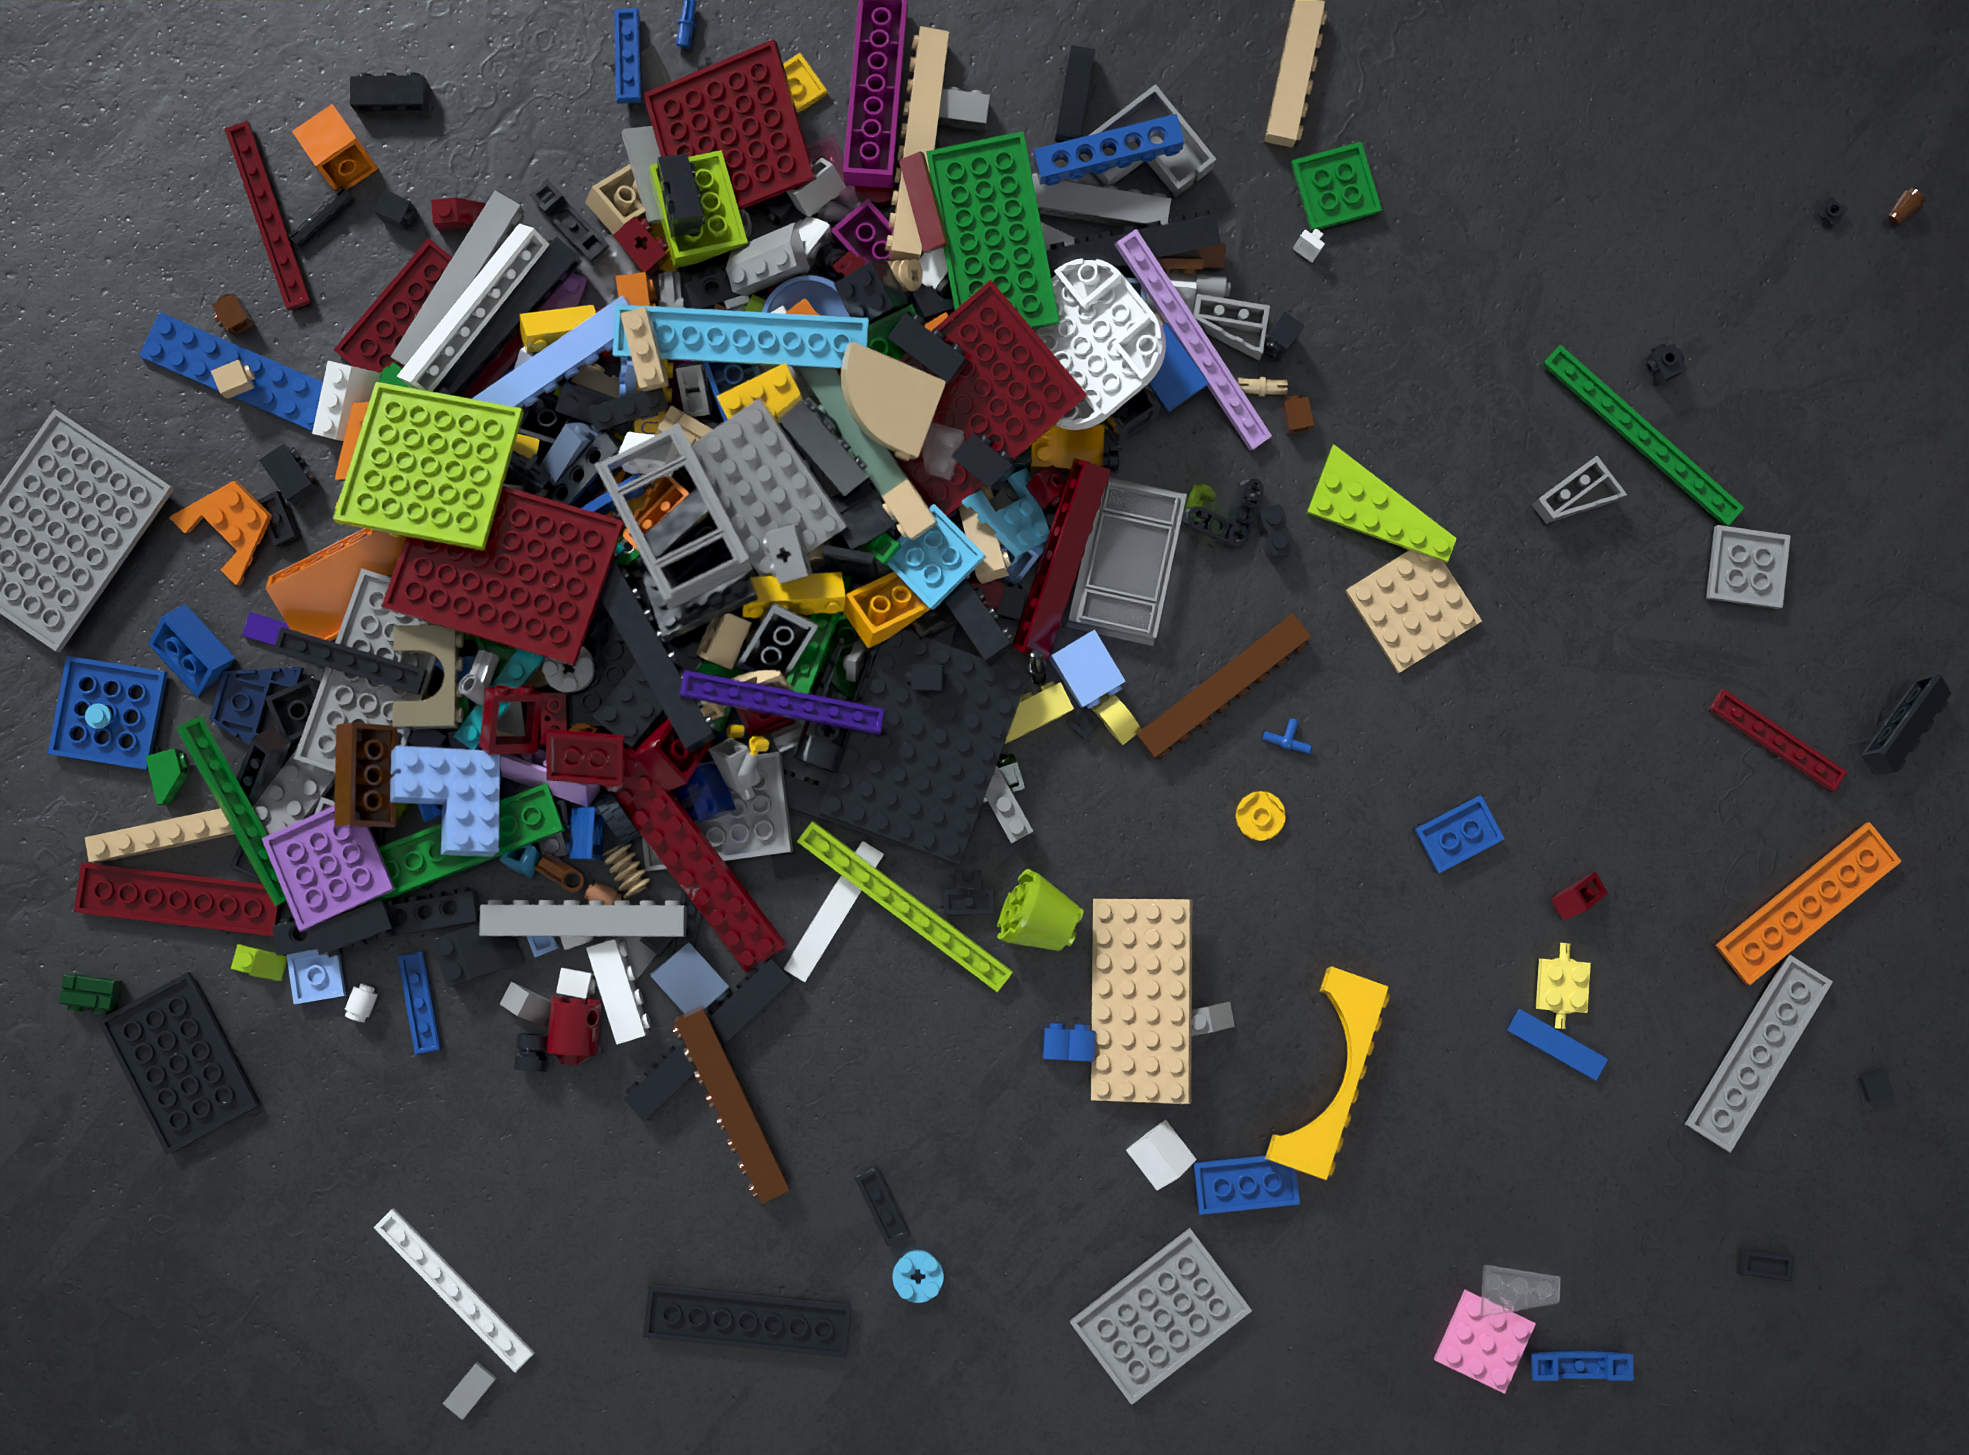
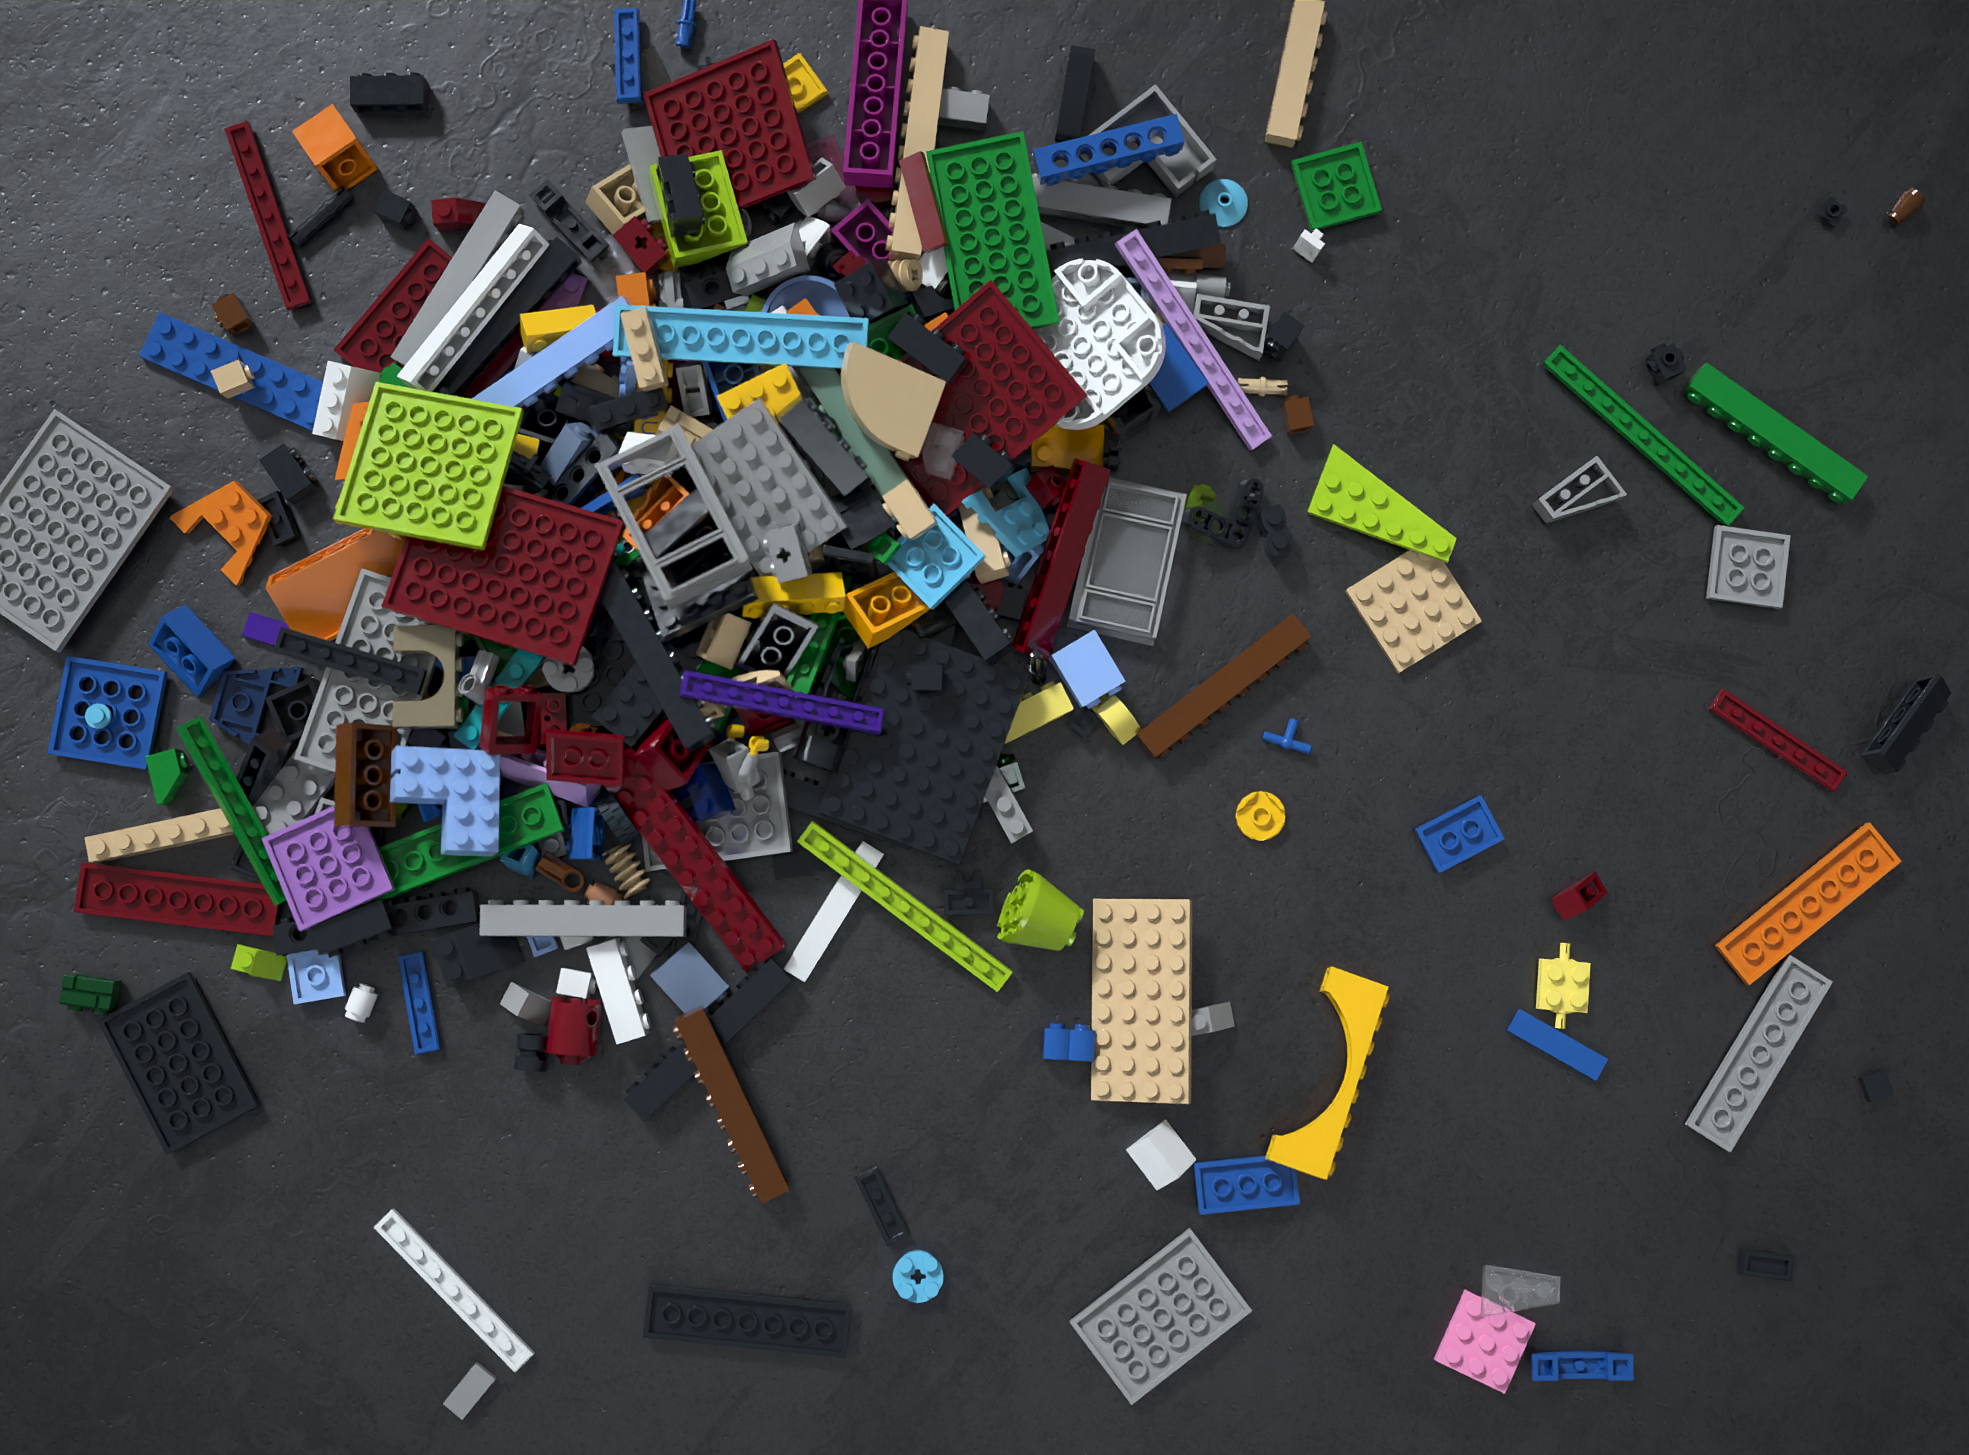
none -> medium azure dish [1199,179,1248,227]
none -> green brick [1682,362,1869,504]

